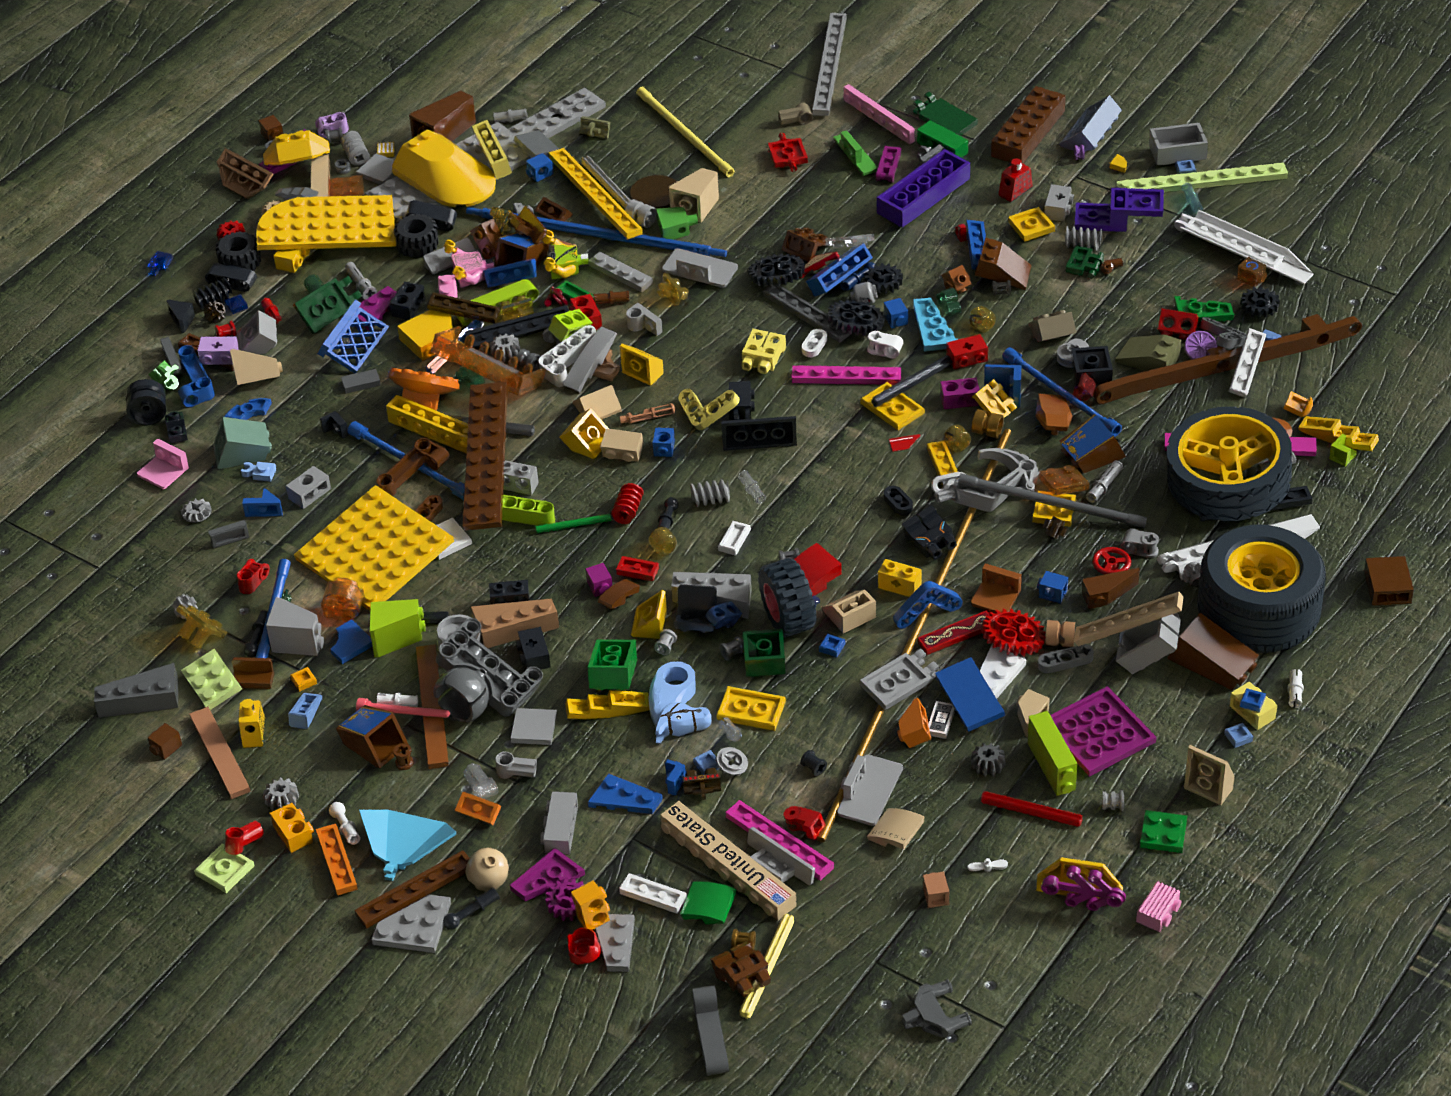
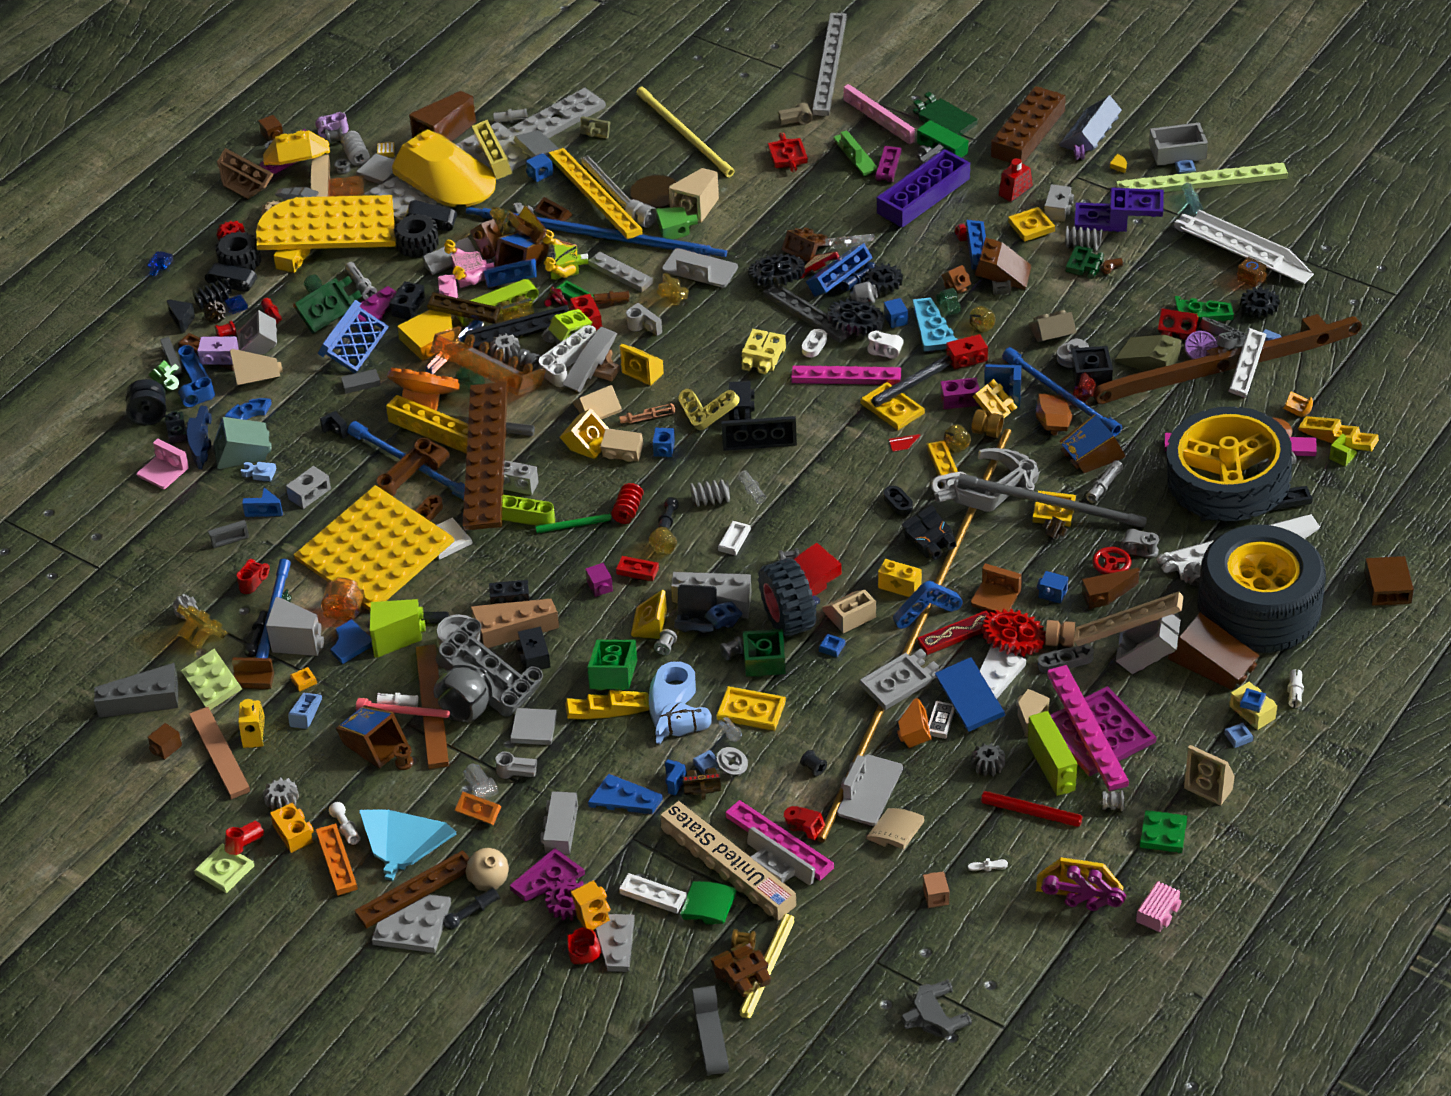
light grey gear [181,498,211,522] -> none
reddish brown slope [598,579,640,609] -> none
clear orange plate [1039,465,1089,496] -> none
none -> dark blue slope [187,406,212,469]
none -> dark pink plate [1047,665,1129,791]

